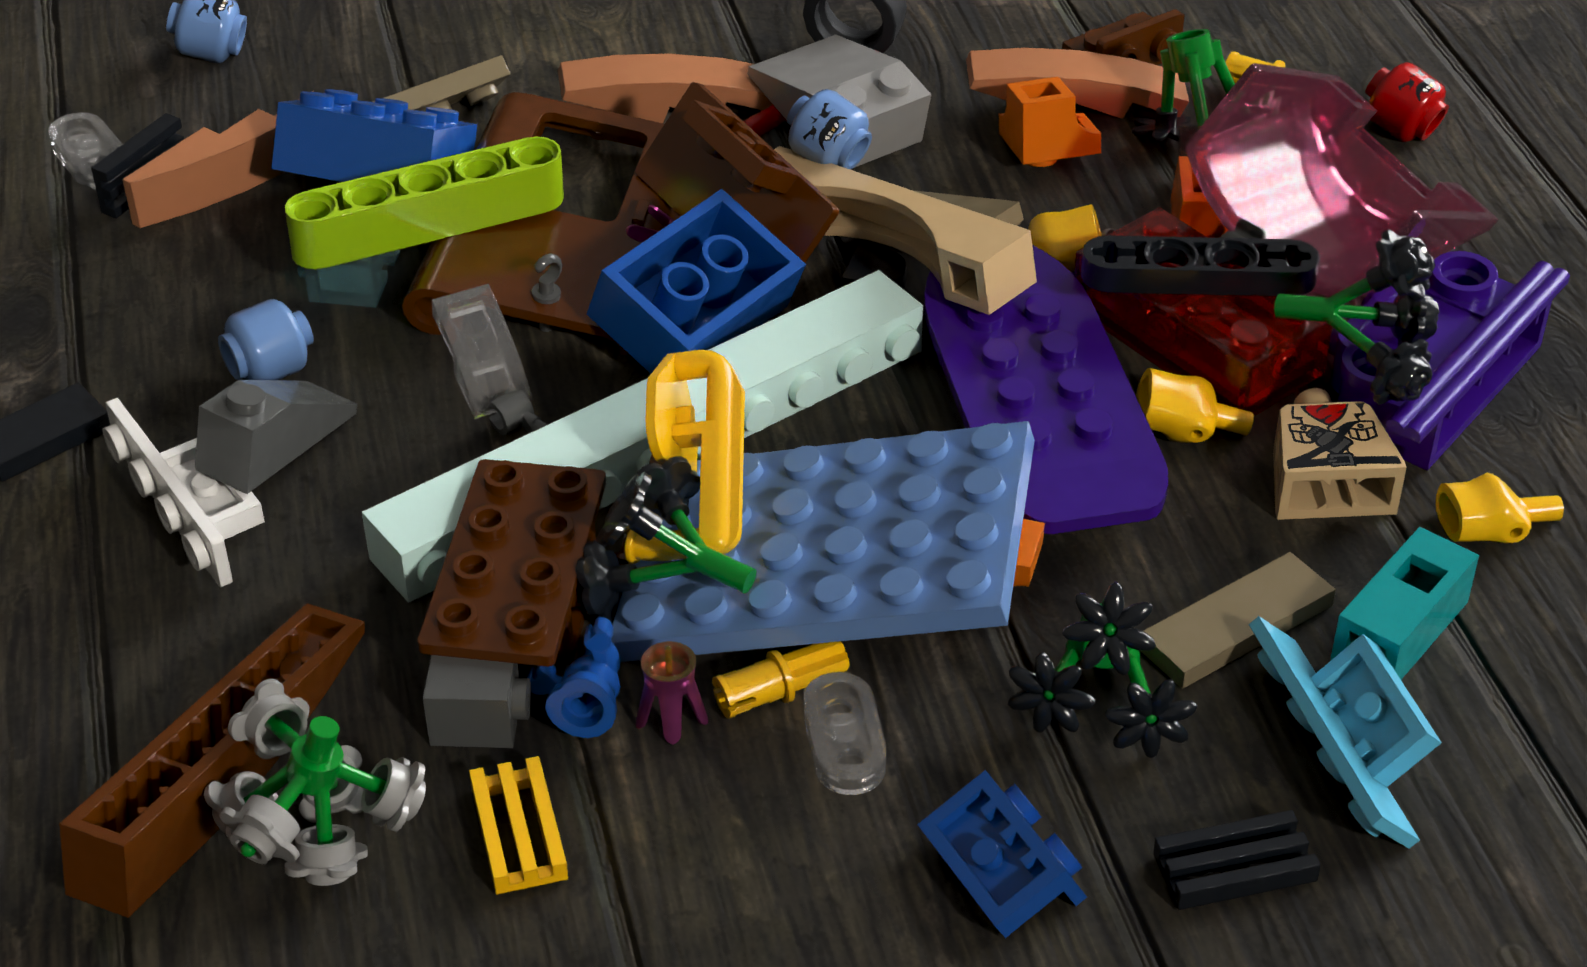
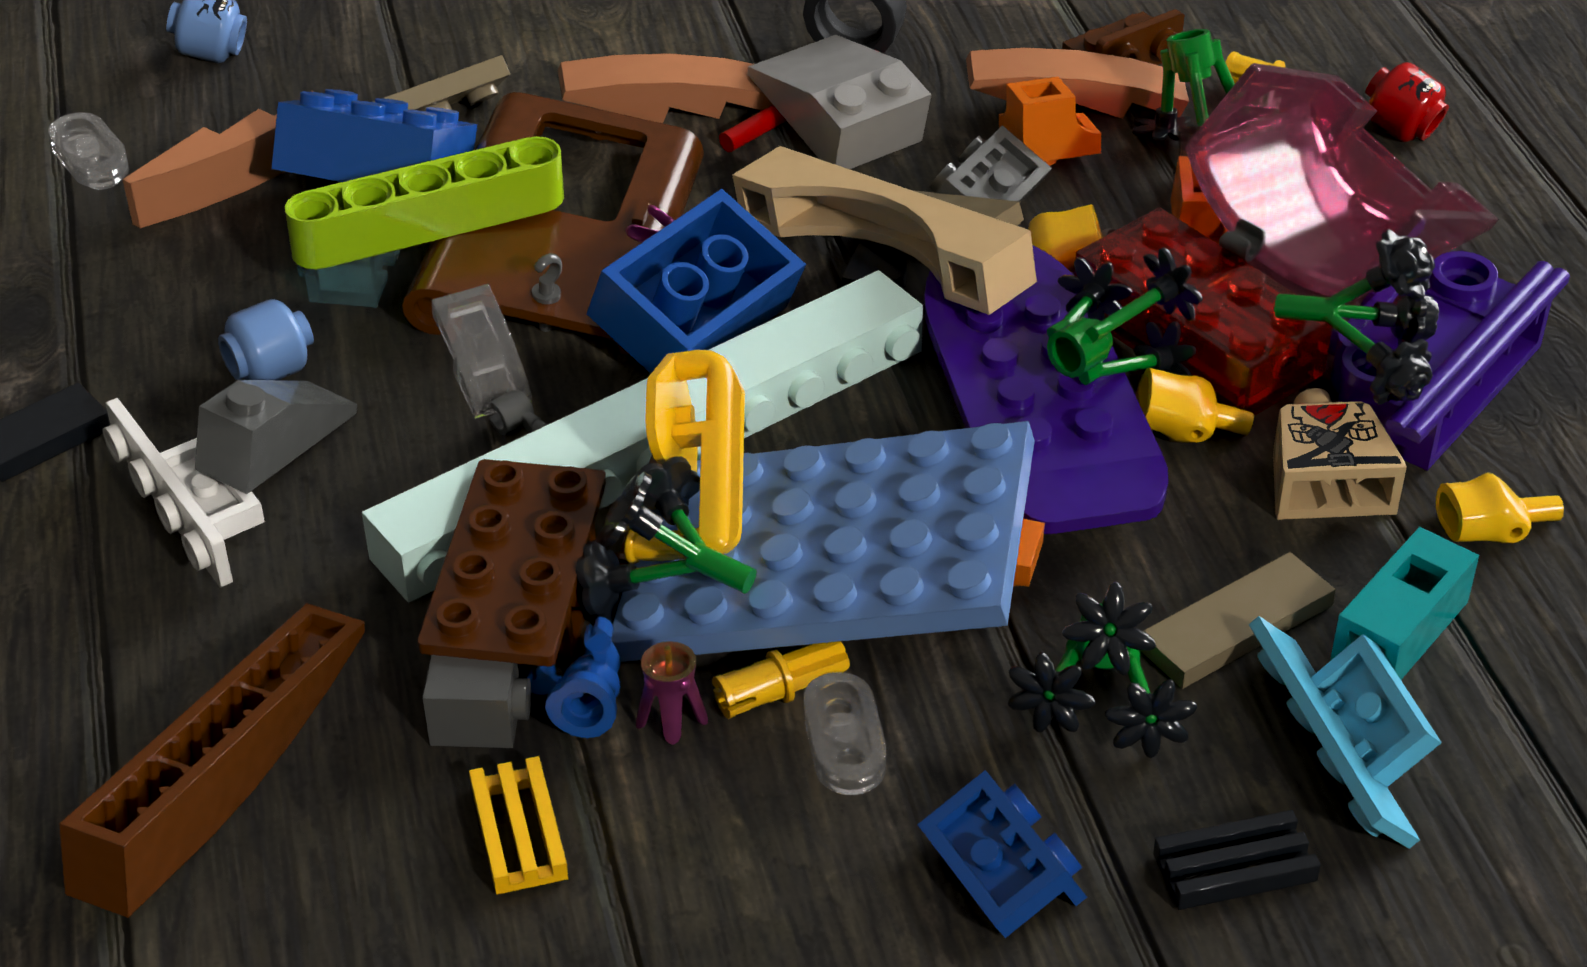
black tile [91,113,184,218] -> none
light grey plant [204,679,426,886] -> none
reddish brown bracket [636,82,839,263] -> none
medium blue head [787,89,872,170] -> none
black beam [1081,235,1321,296] -> none
none -> dark grey bracket [929,125,1052,203]
none -> plant [1047,247,1203,385]

